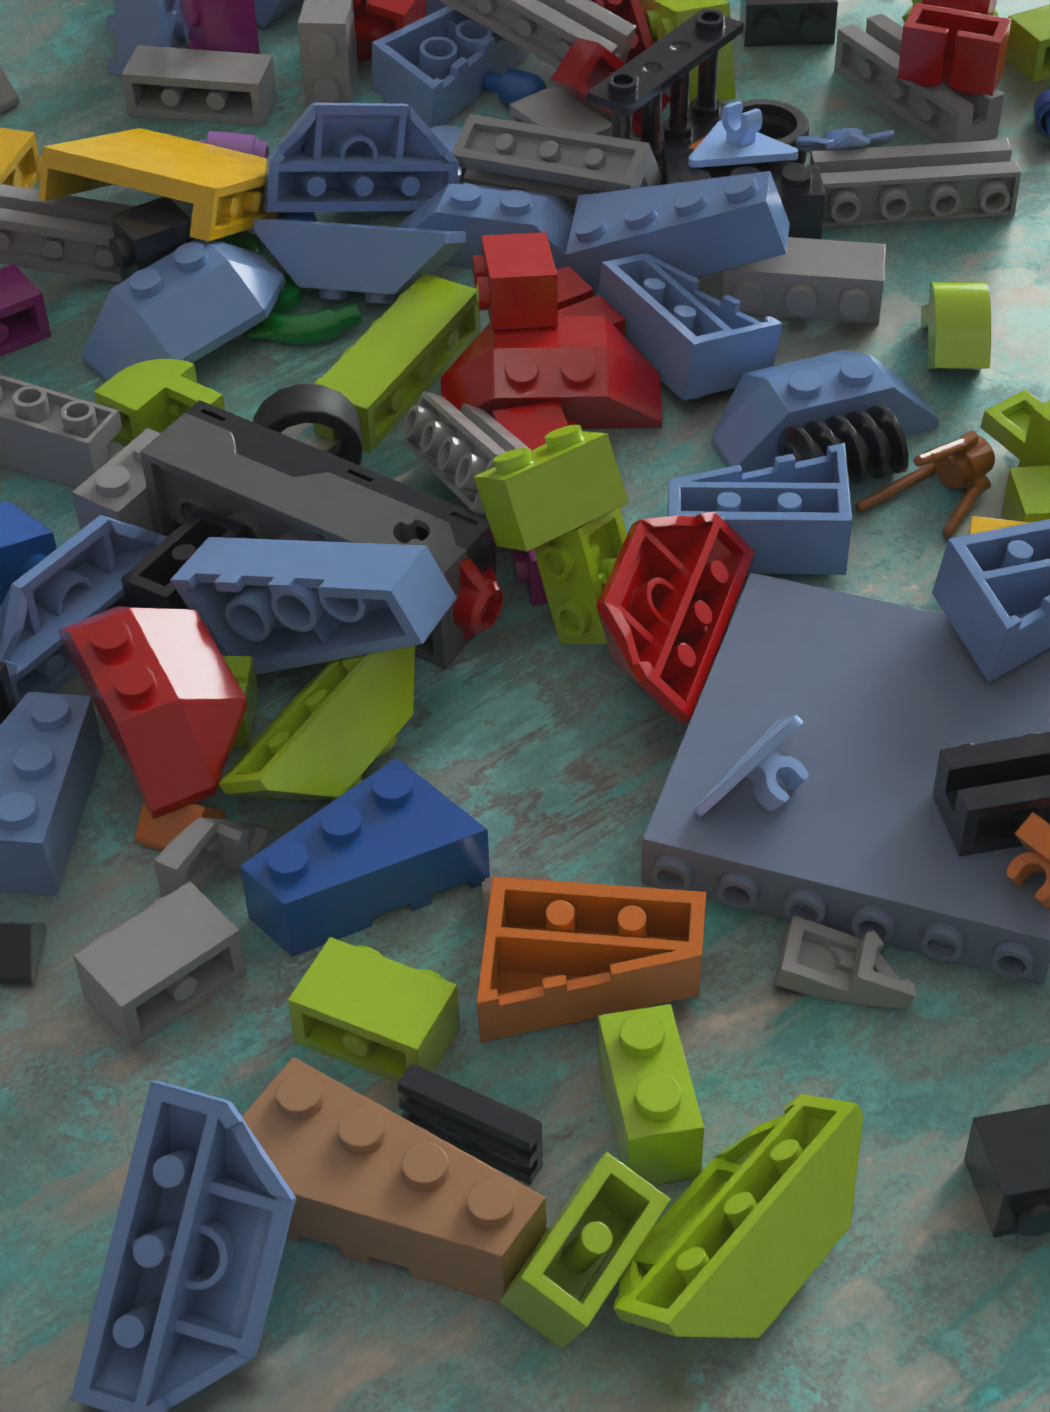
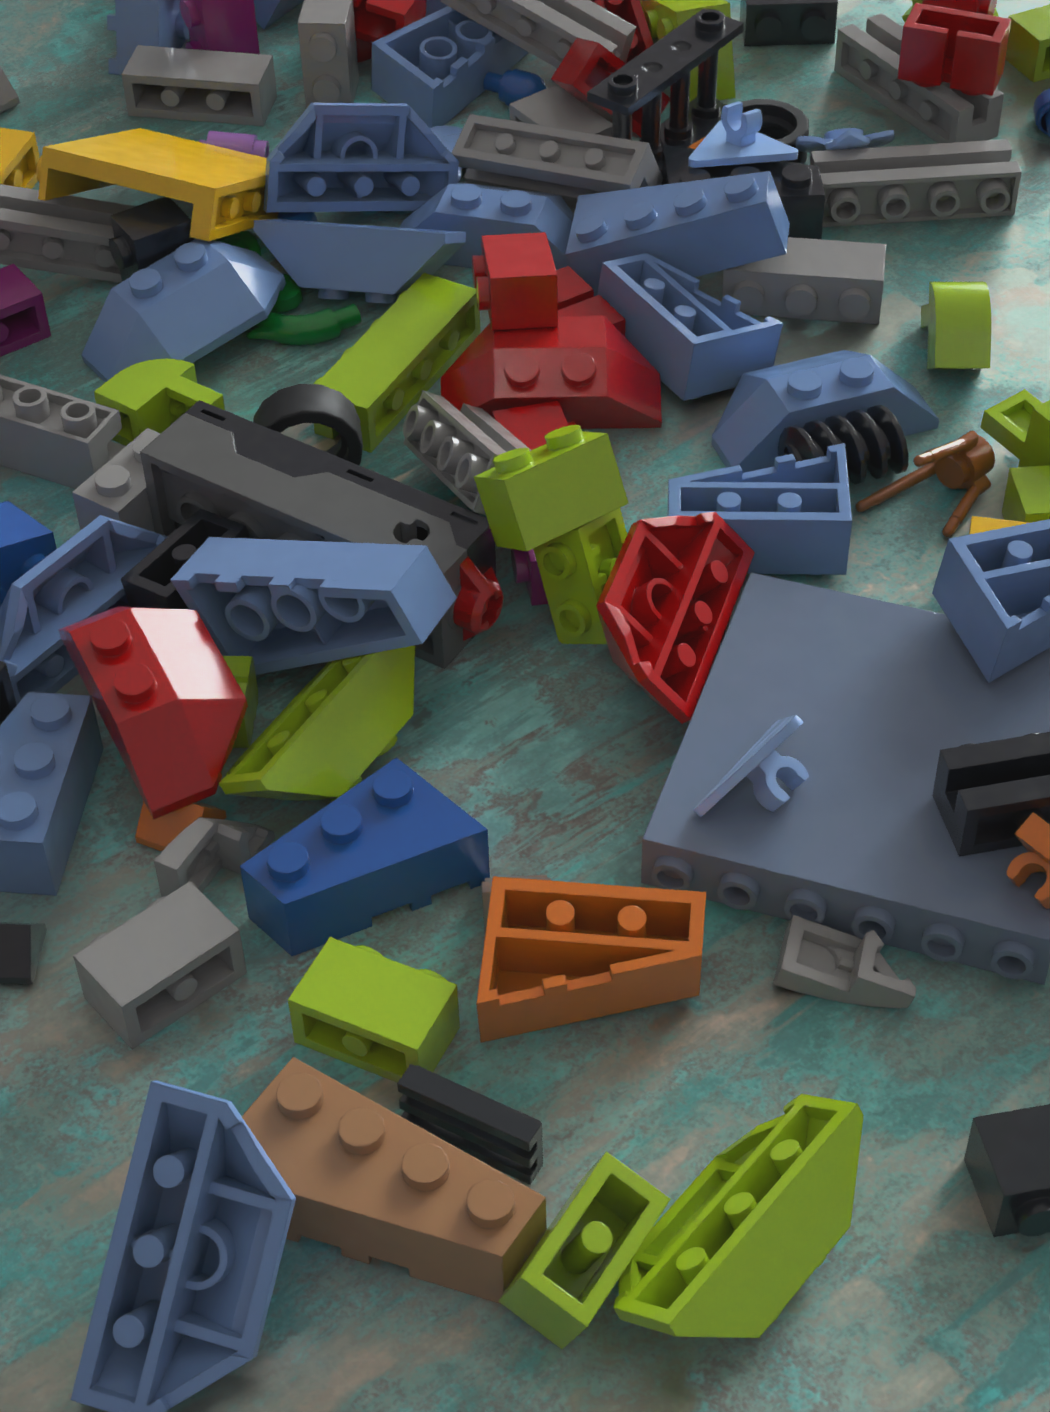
lime brick [598,1004,704,1186] -> none

